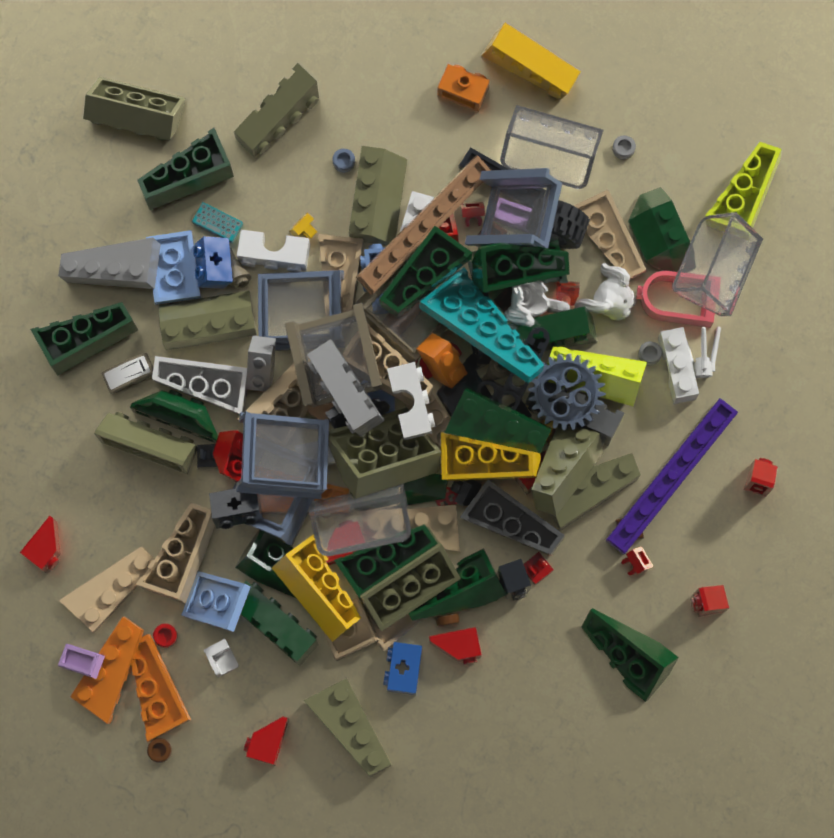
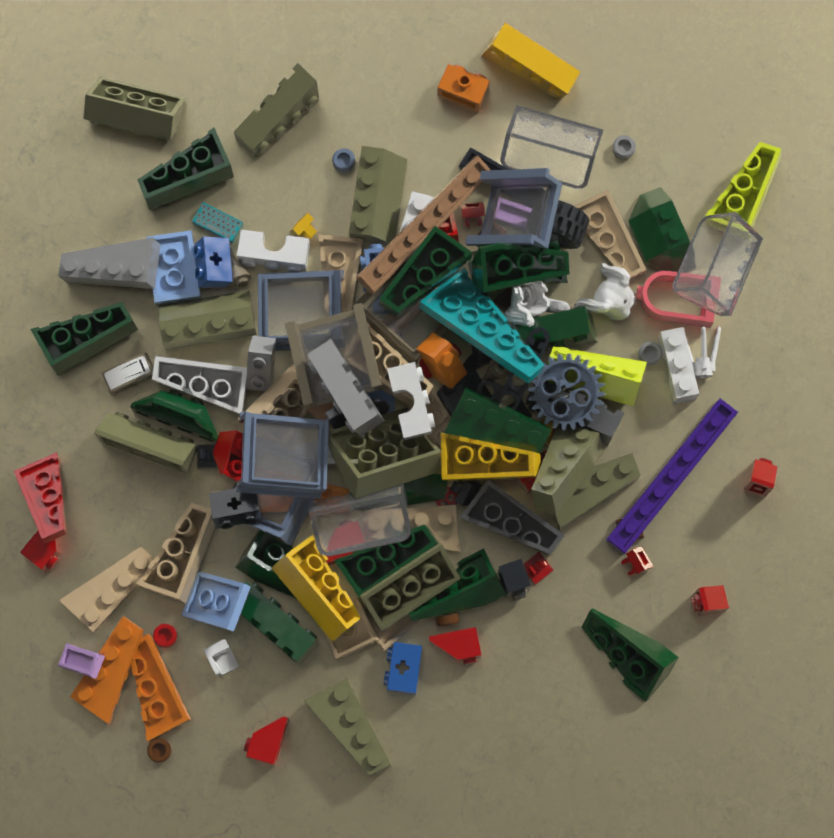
clear red tile [556,281,580,306] -> none
none -> wing [14,452,67,544]

